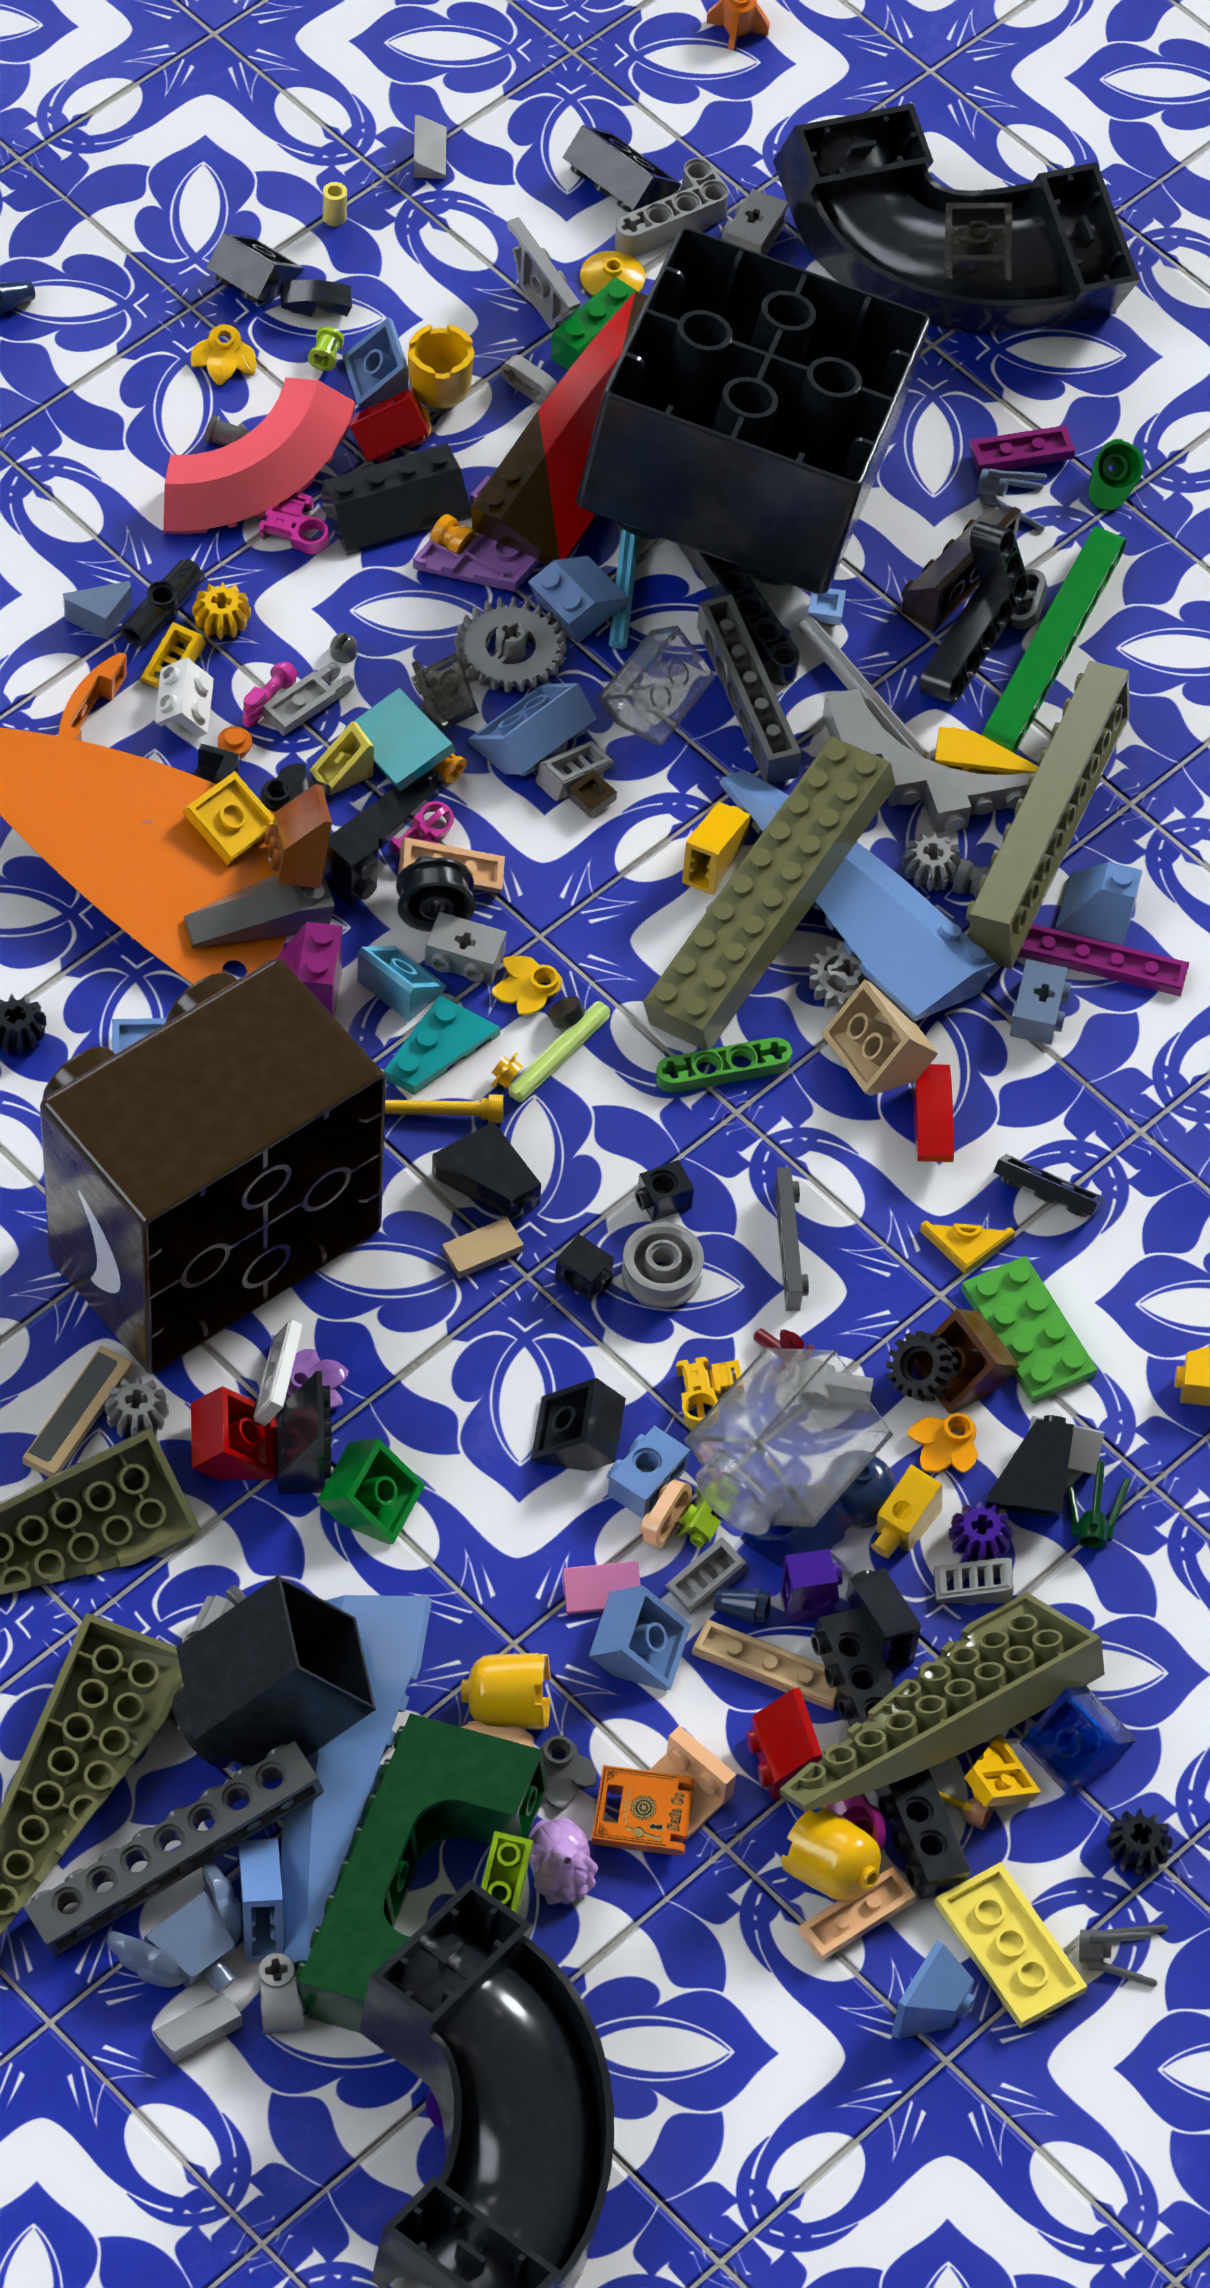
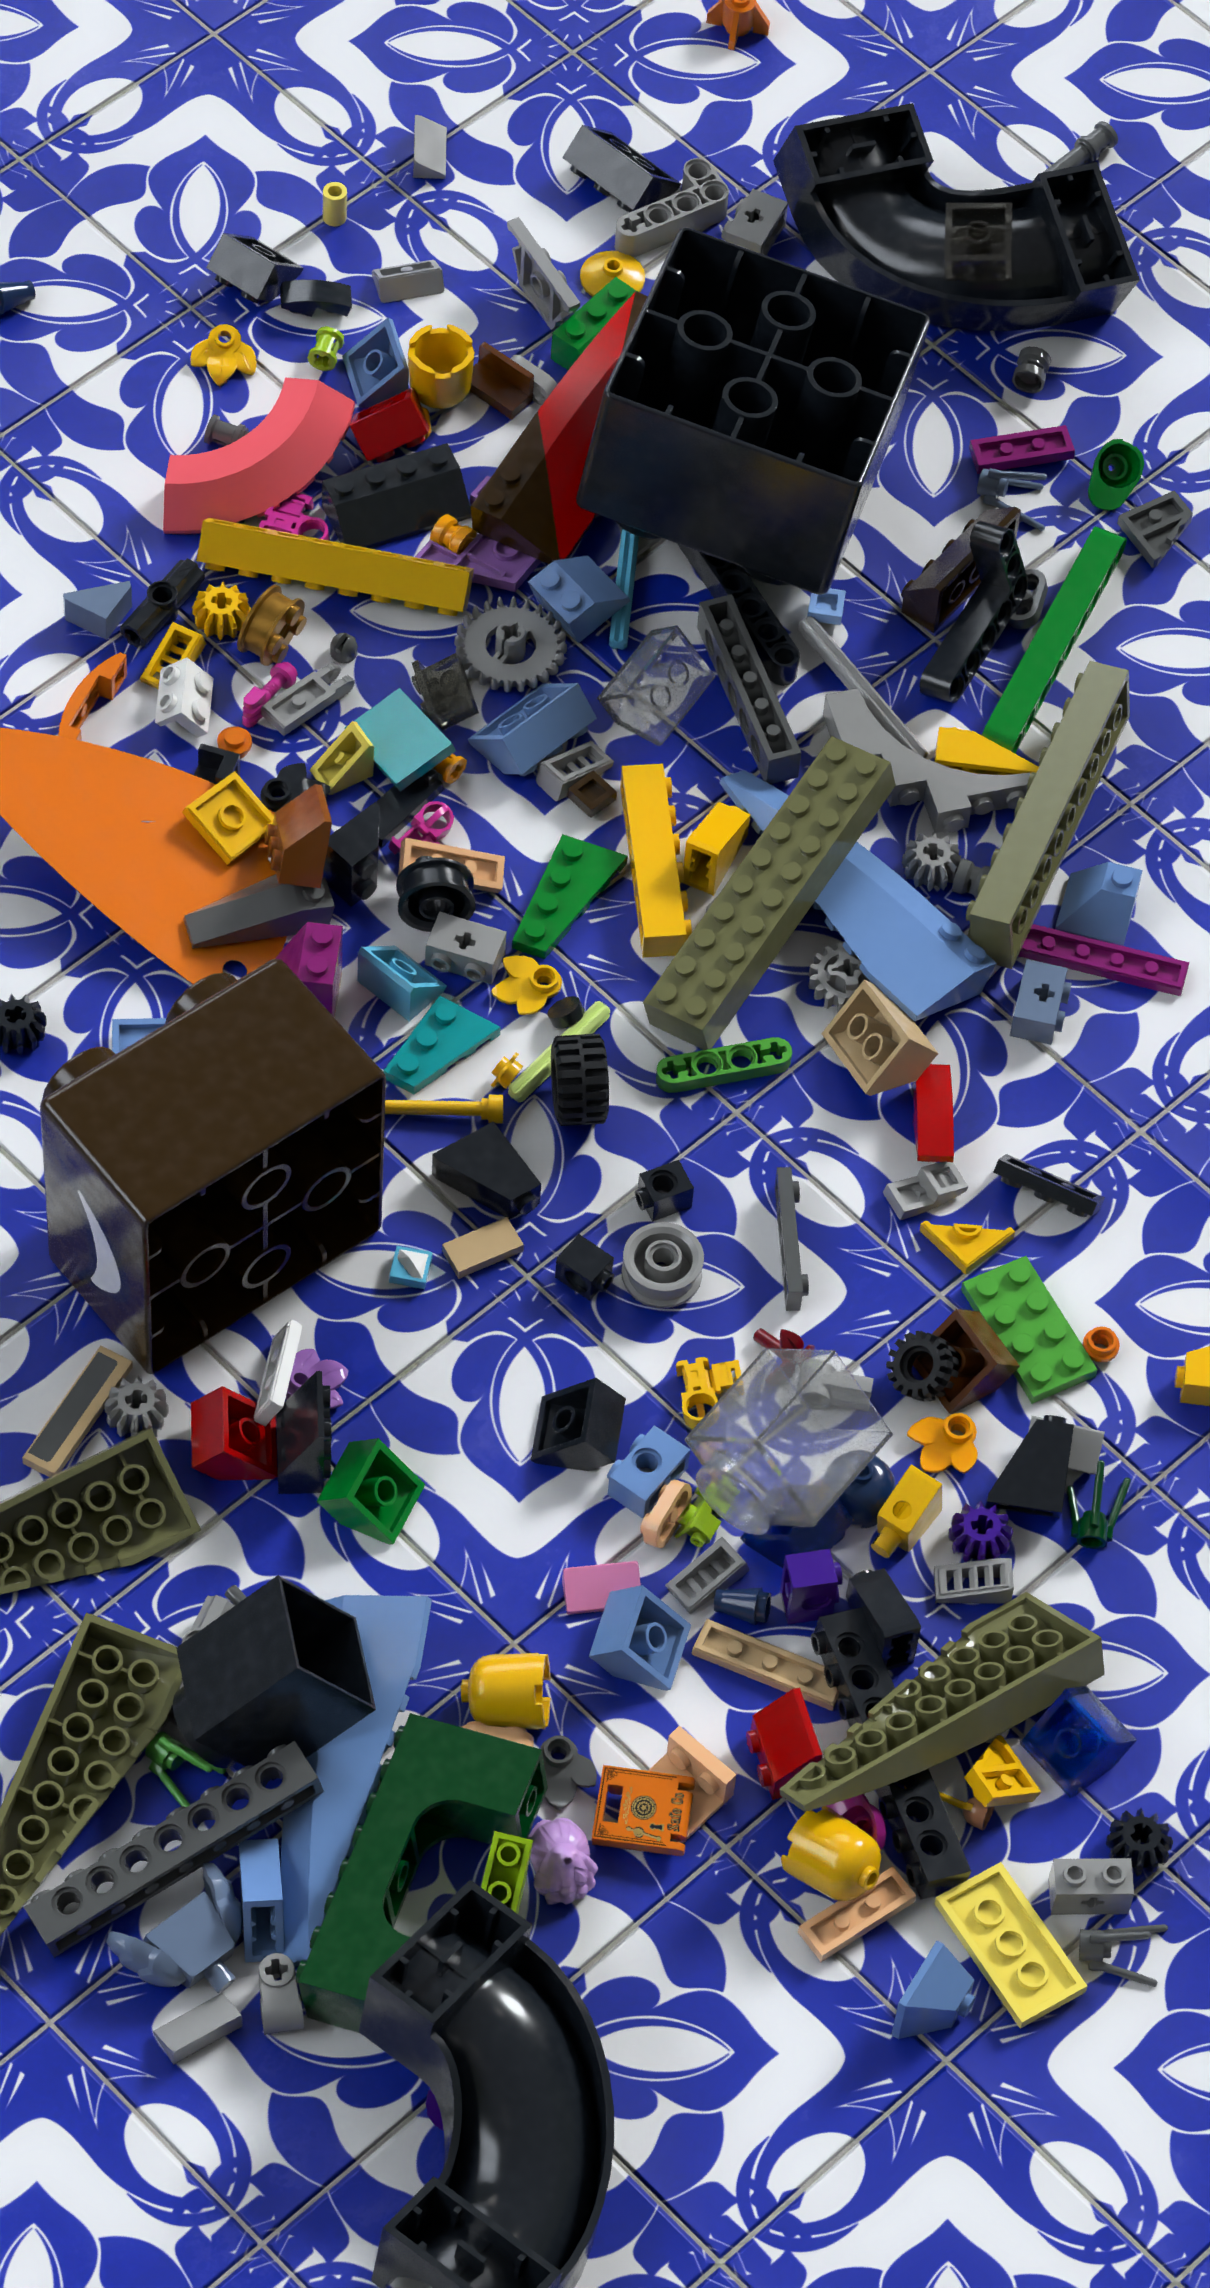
none -> bright green plant [145,1731,226,1807]
none -> yellow brick [196,518,474,616]
none -> pearl gold wheel [237,585,307,666]
none -> light grey slope [372,259,444,303]
none -> tile [389,1246,433,1289]
none -> reddish brown panel [470,342,534,420]
none -> green wing [512,834,628,959]
none -> black tyre [551,1034,609,1126]
none -> yellow brick [620,764,692,958]
none -> light grey slope [883,1162,968,1220]
none -> dark grey wheel [1012,346,1051,393]
none -> dark grey pin [1042,121,1118,173]
none -> light grey brick [1048,1858,1134,1915]
none -> orange plate [1082,1326,1120,1362]
none -> dark grey wing [1117,490,1193,568]

